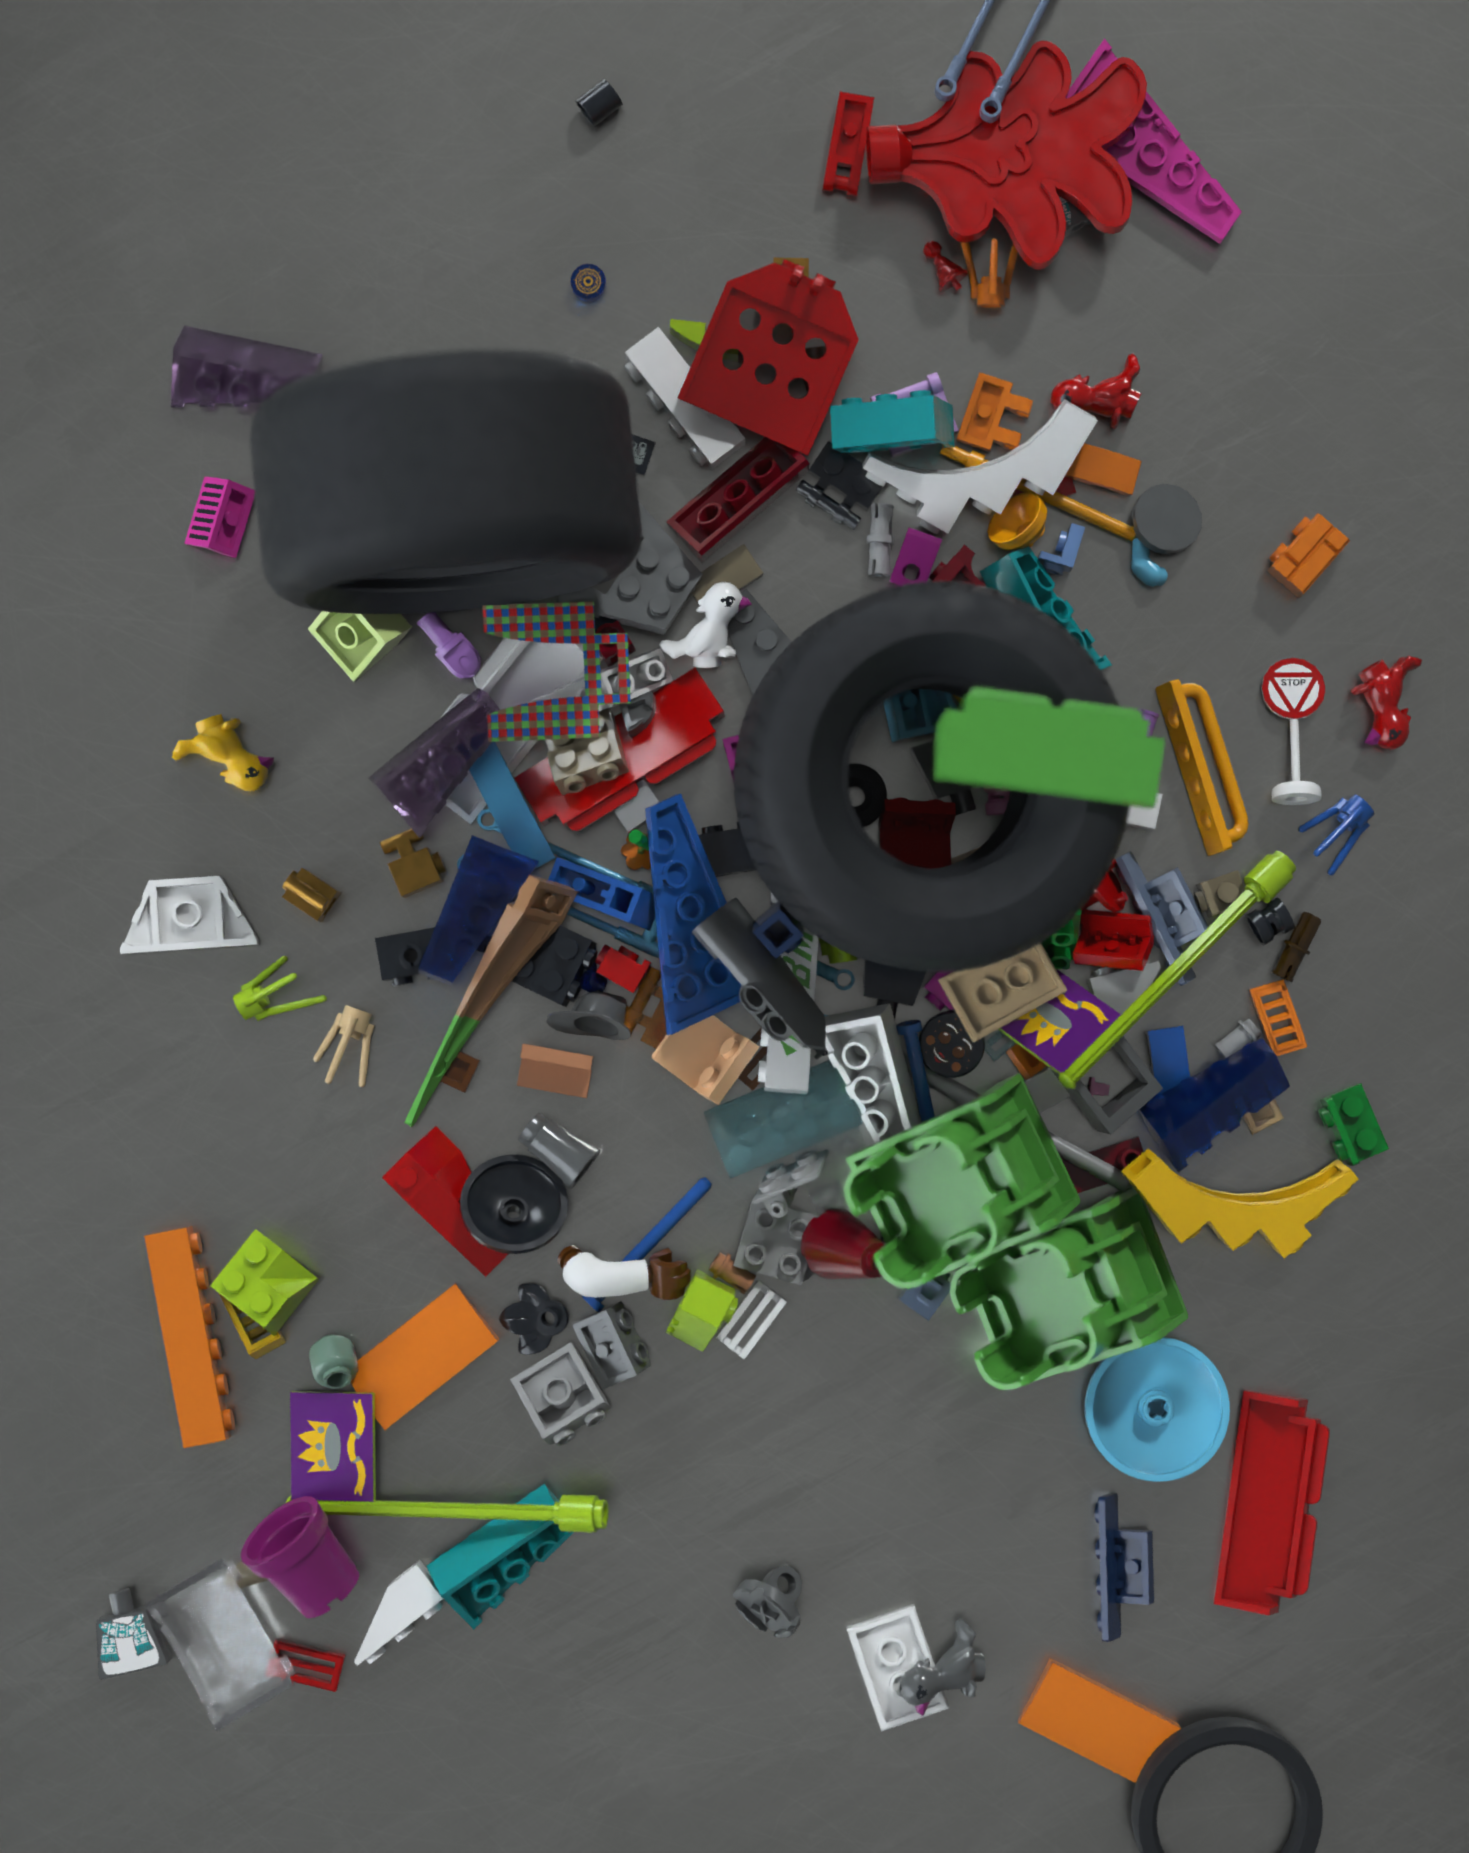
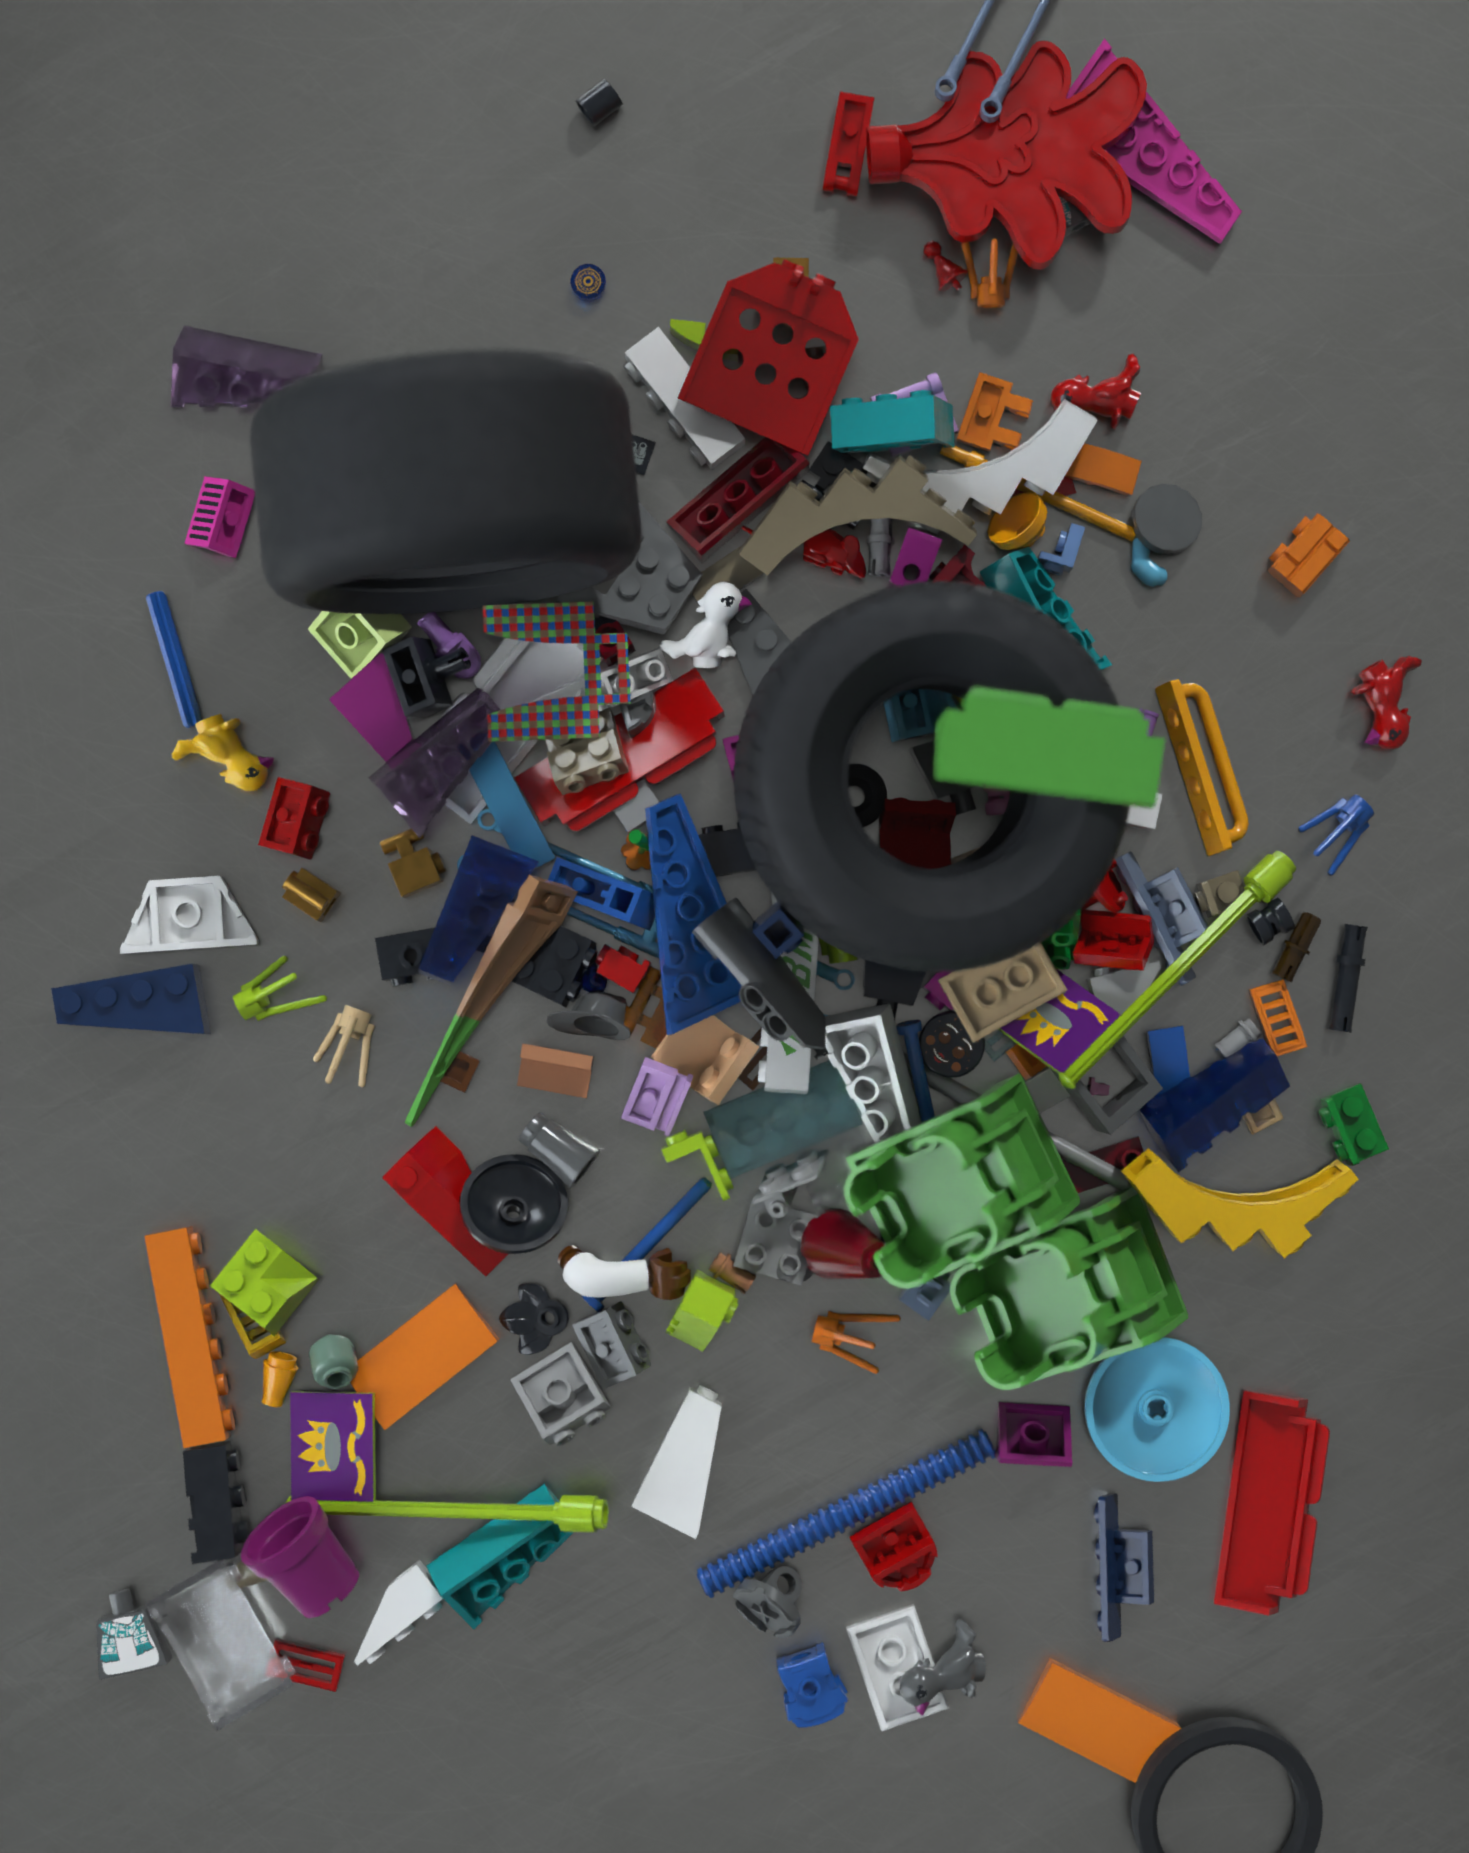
white tile [716,1280,787,1359] -> none
white piece [1261,657,1326,805] -> none
none -> dark blue wedge [51,963,211,1034]
none -> blue axle [146,591,203,728]
none -> black wedge [183,1441,250,1564]
none -> red bracket [258,777,330,860]
none -> light orange cone [261,1351,298,1407]
none -> magenta slope [329,652,416,765]
none -> black brick [382,636,471,718]
none -> lavender plate [621,1057,694,1137]
none -> white slope [631,1385,722,1539]
none -> lime bracket [661,1130,734,1201]
none -> blue piece [697,1428,996,1598]
none -> dark tan arch [739,454,977,576]
none -> red animal [741,526,866,579]
none -> blue piece [776,1642,848,1728]
none -> orange plant [812,1311,901,1374]
none -> red slope [849,1501,938,1591]
none -> magenta slope [996,1402,1072,1467]
none -> black pin [1329,924,1368,1033]

